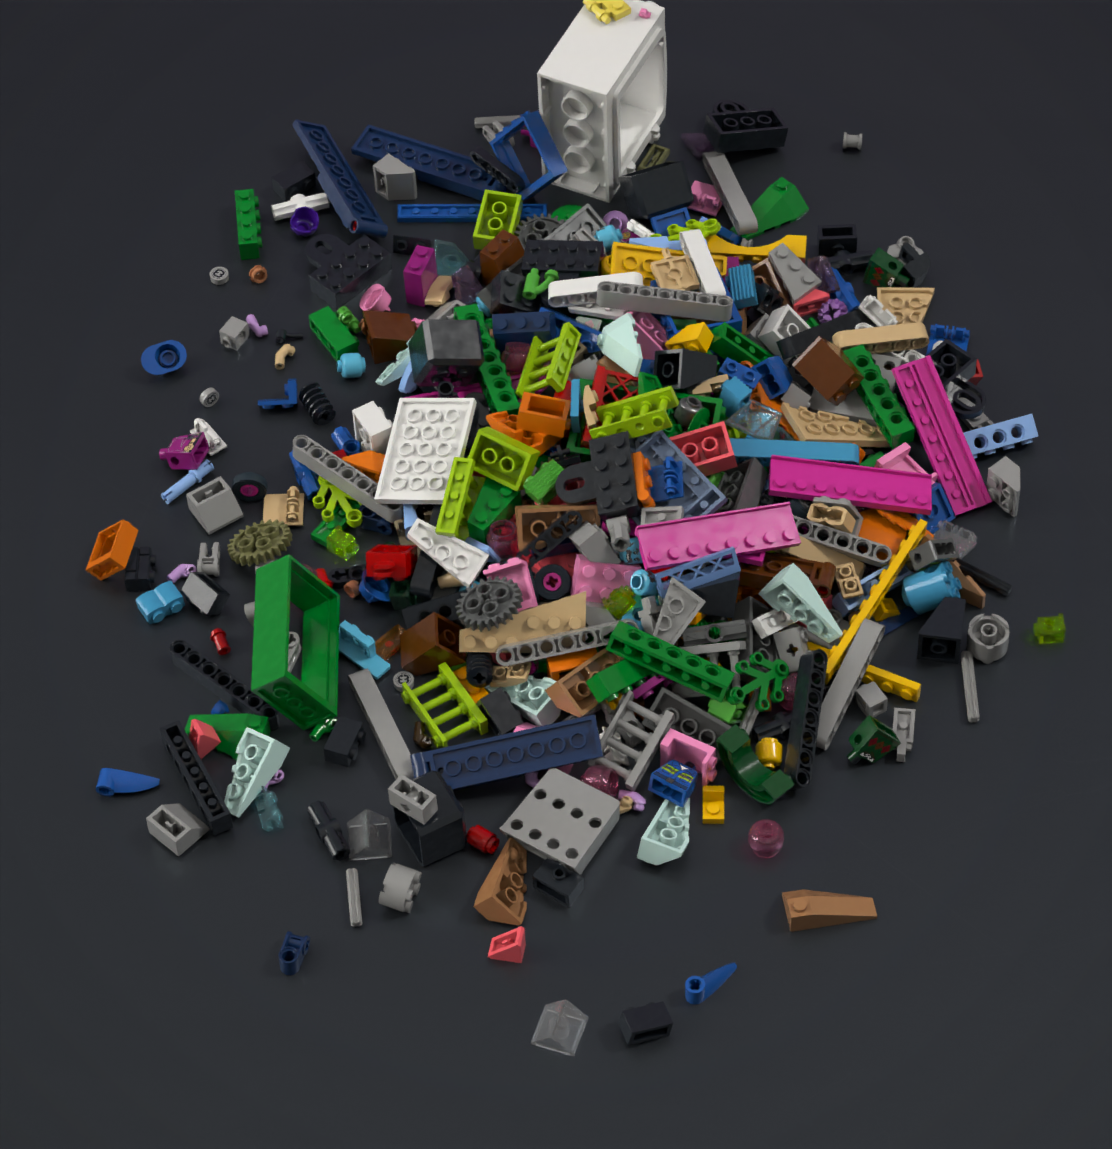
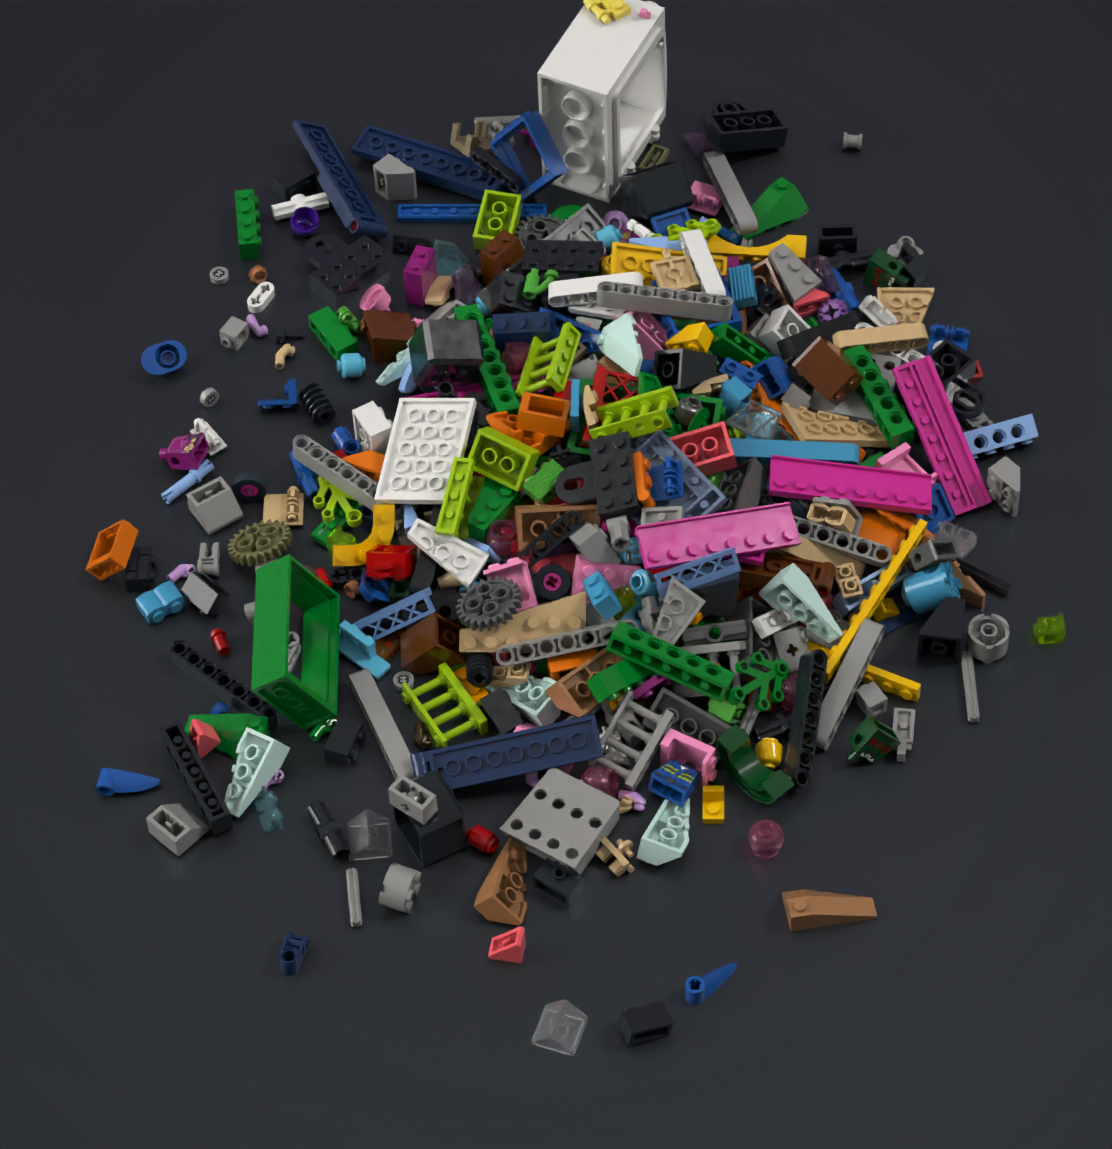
none -> white beam [247,282,275,313]
none -> yellow plate [332,504,395,566]
none -> medium blue fence [353,587,436,641]
none -> dark tan panel [450,120,499,158]
none -> dark azure brick [582,571,622,620]
none -> tan hips [596,837,635,877]

